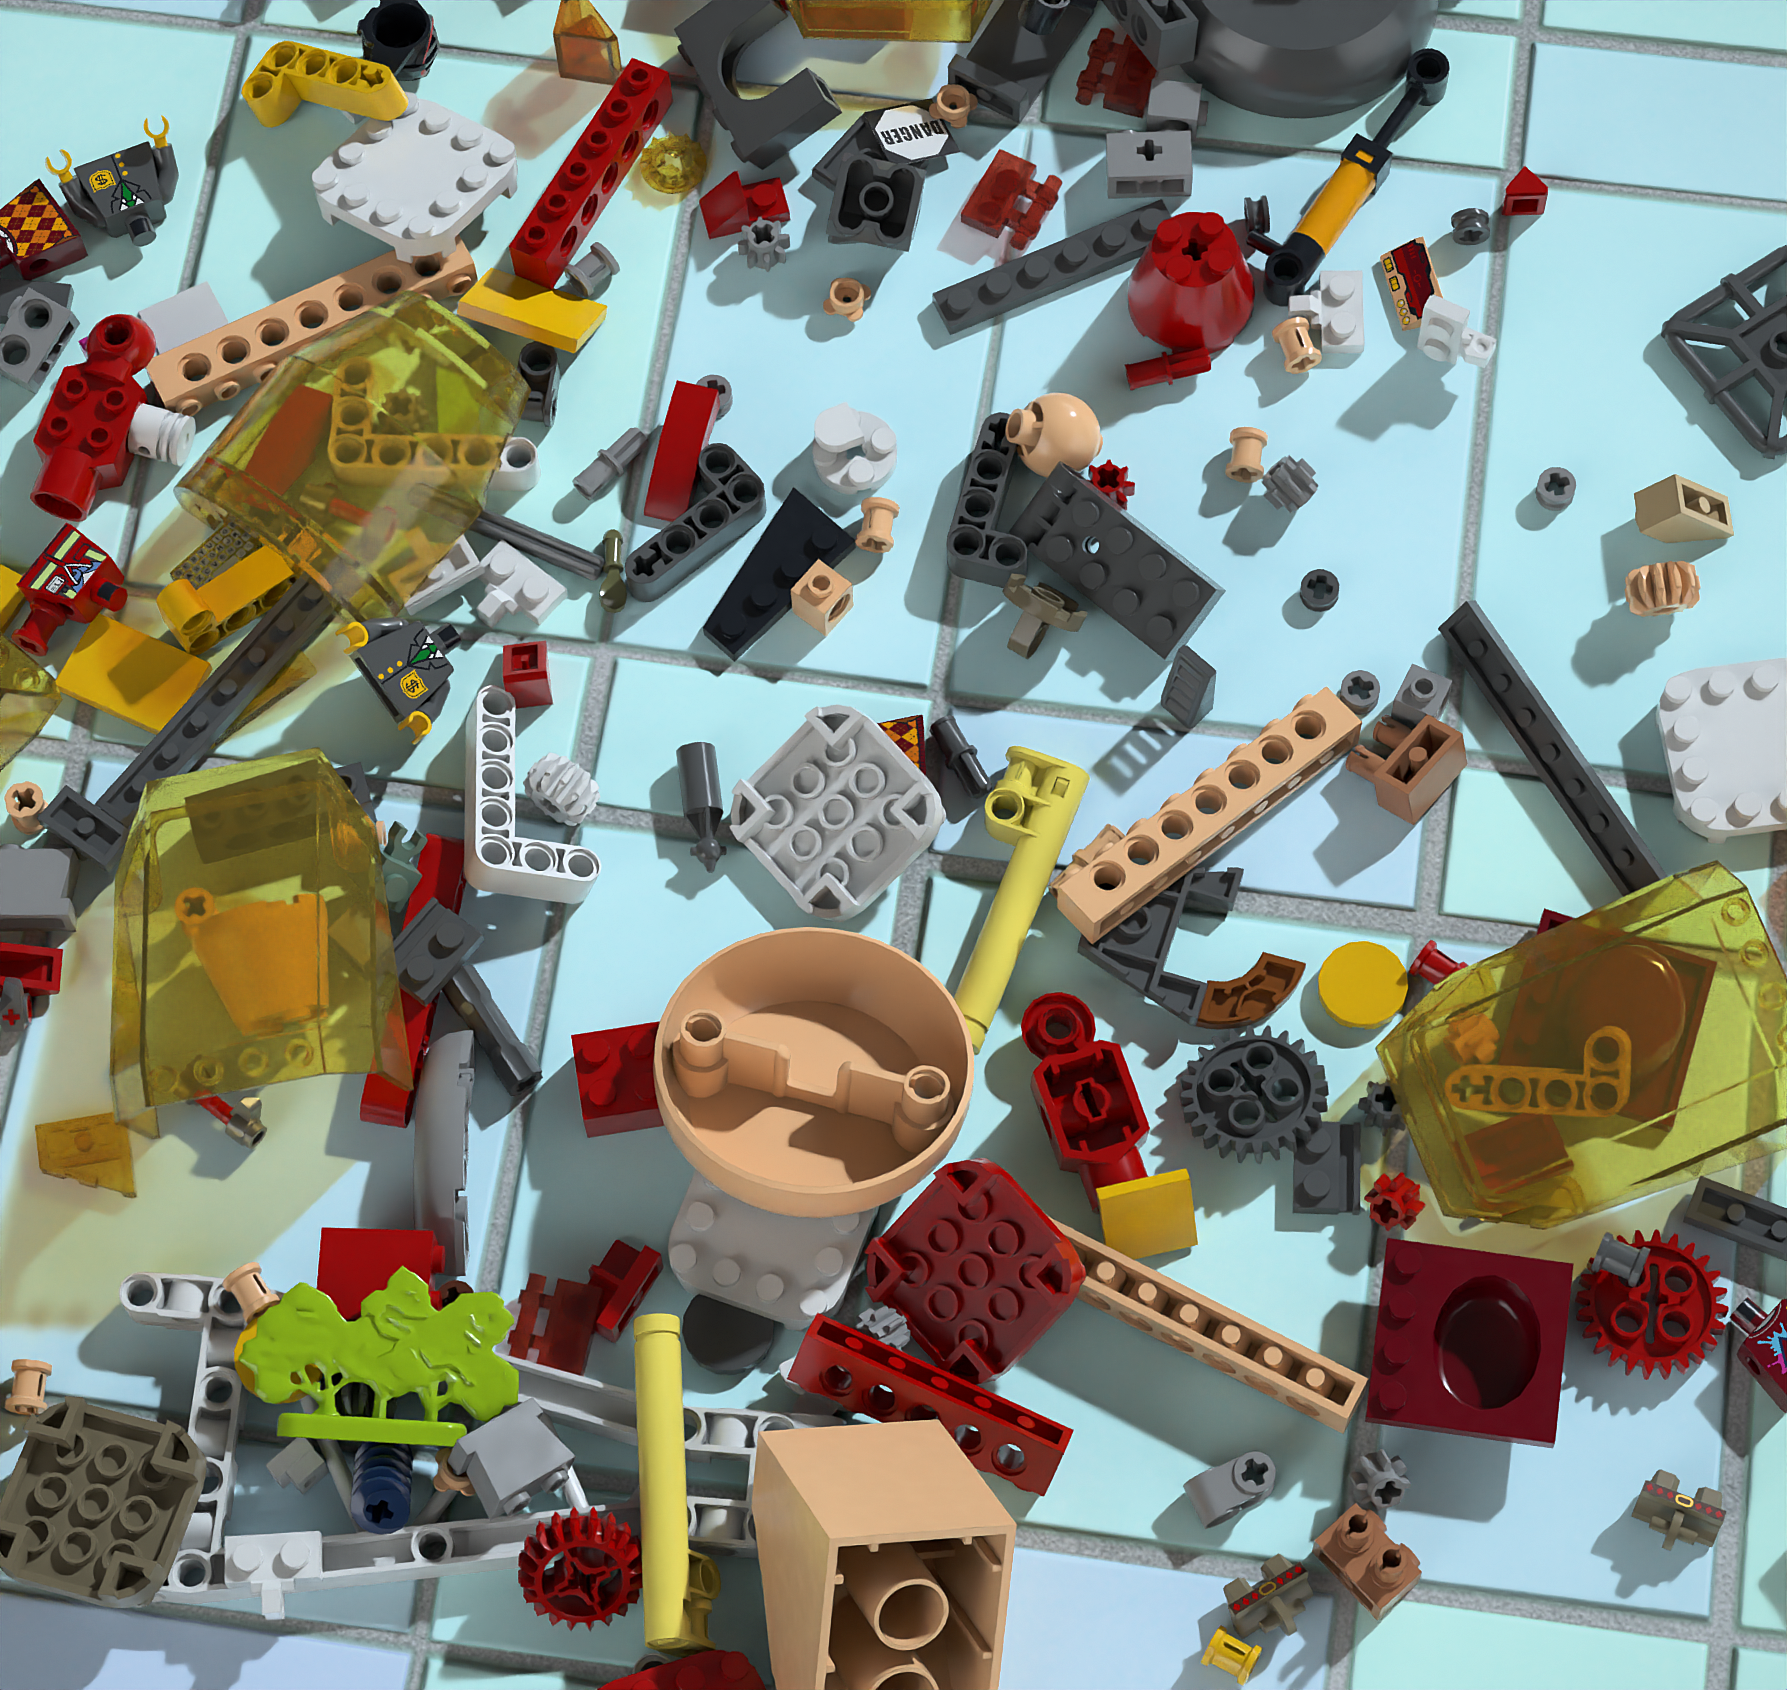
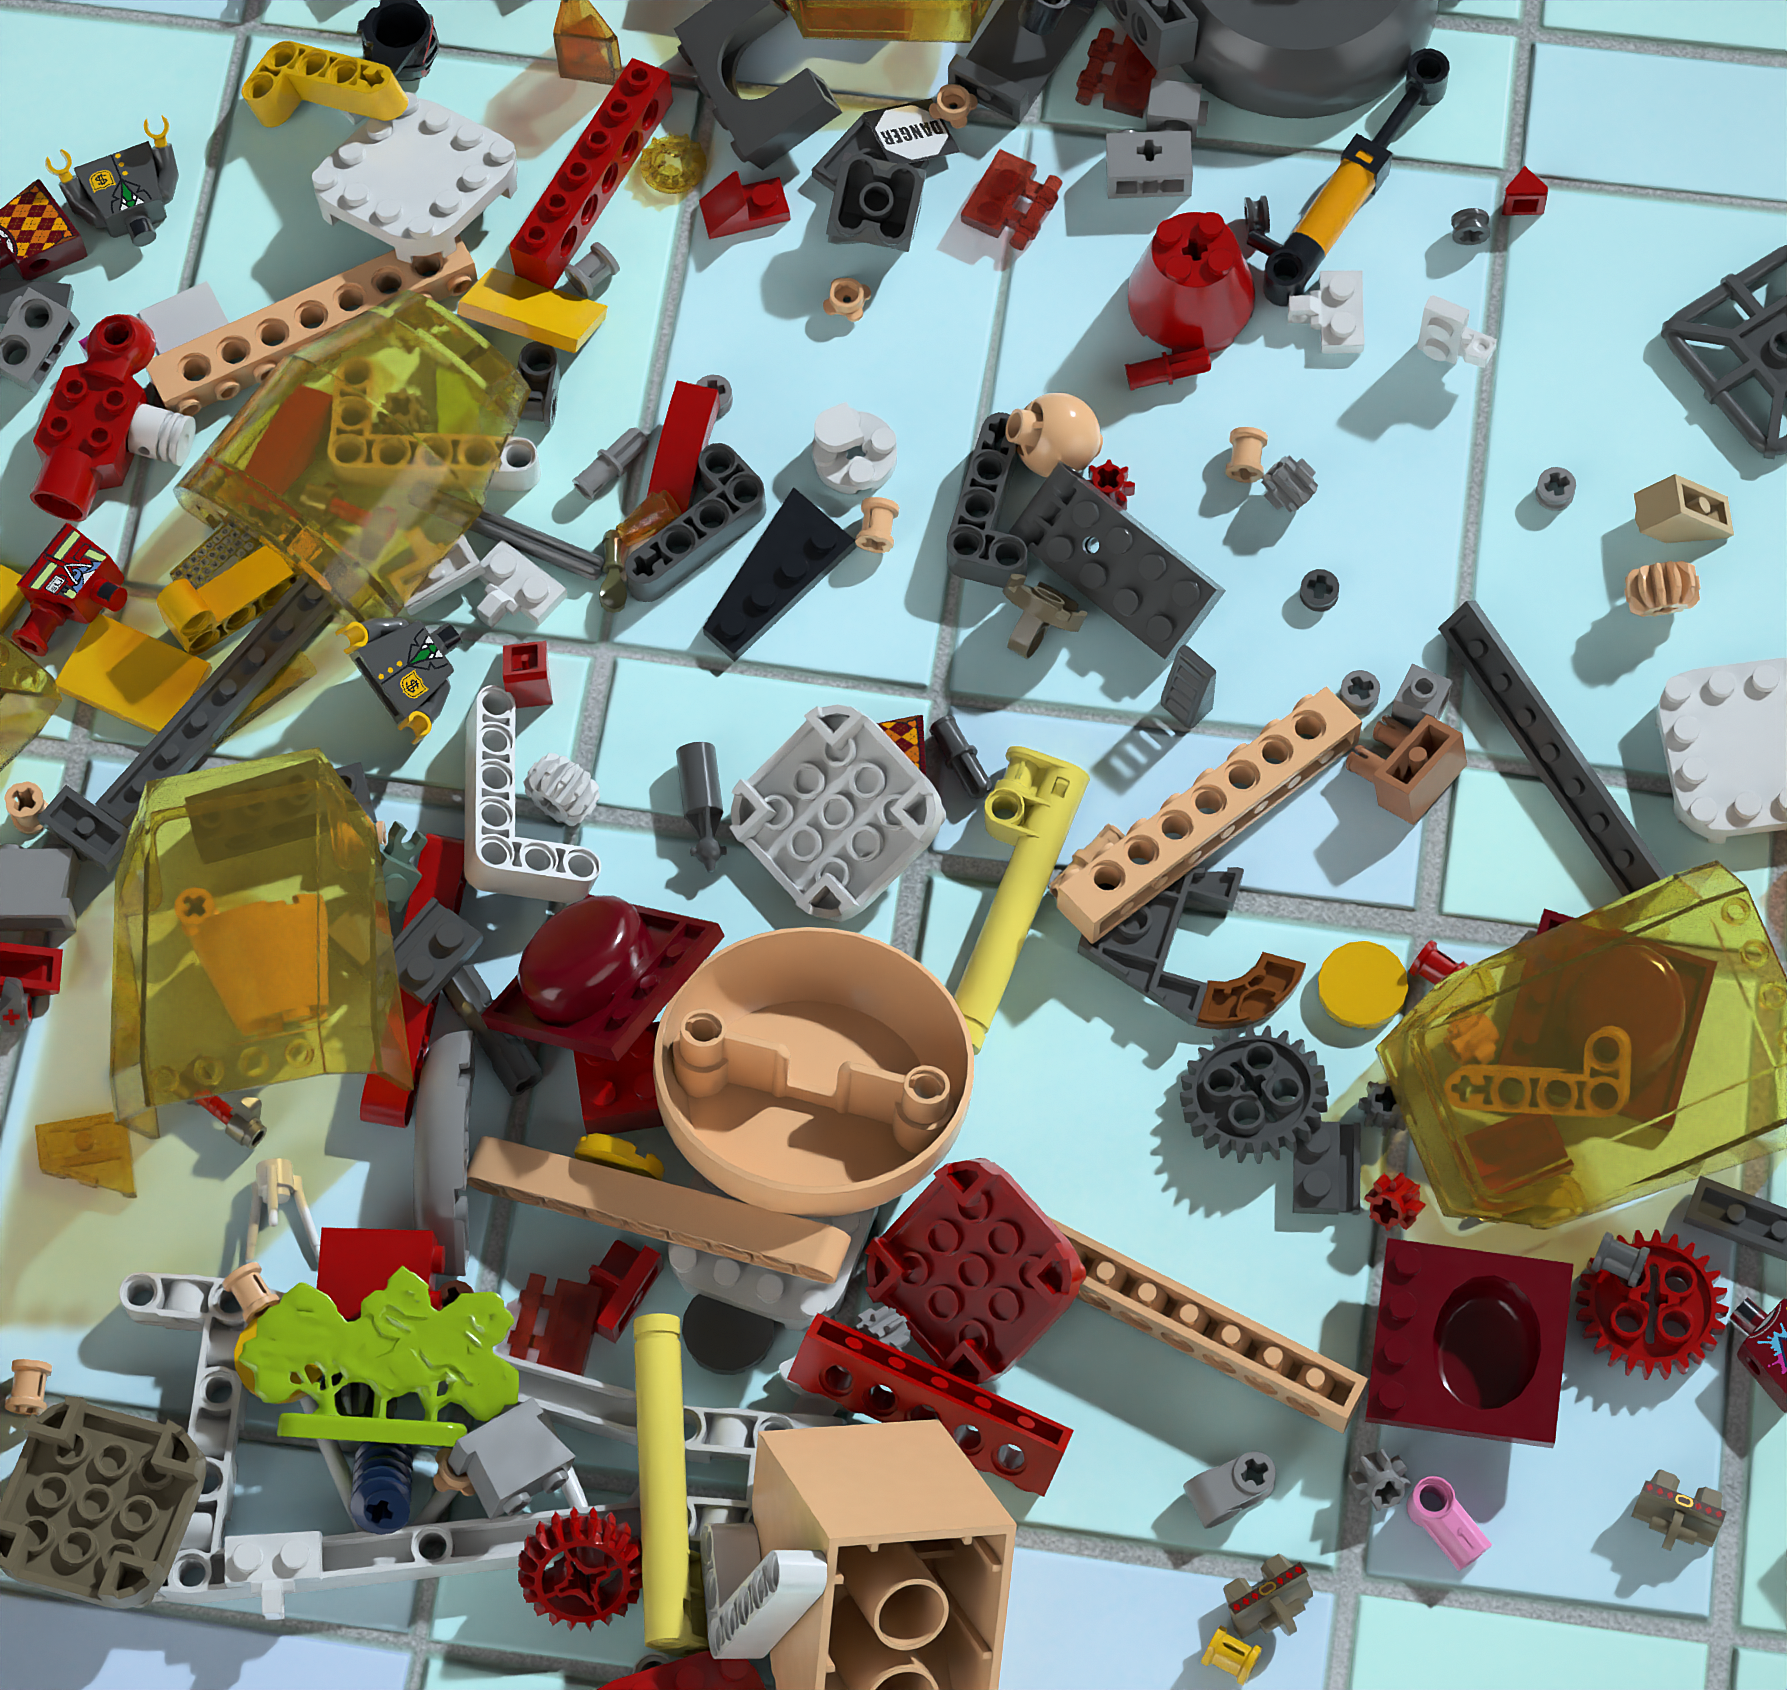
white piece [265,1438,330,1495] -> none
light grey gear [737,217,790,272] -> none
light nougat brick [791,559,854,637] -> none
dark grey plate [932,199,1172,335] -> none
red brick [1021,992,1150,1214] -> none
yellow tile [1096,1168,1198,1260] -> none
light nougat bush [1272,317,1322,374] -> none
nougat brick [1312,1503,1422,1621] -> none
slope [1380,236,1443,331] -> none
none -> white plant [245,1158,320,1263]
none -> light nougat beam [467,1136,851,1284]
none -> dark red piece [481,894,725,1062]
none -> yellow tile [574,1133,665,1181]
none -> clear orange cone [616,490,682,548]
none -> white beam [700,1523,827,1659]
none -> bright pink piece [1406,1476,1492,1572]

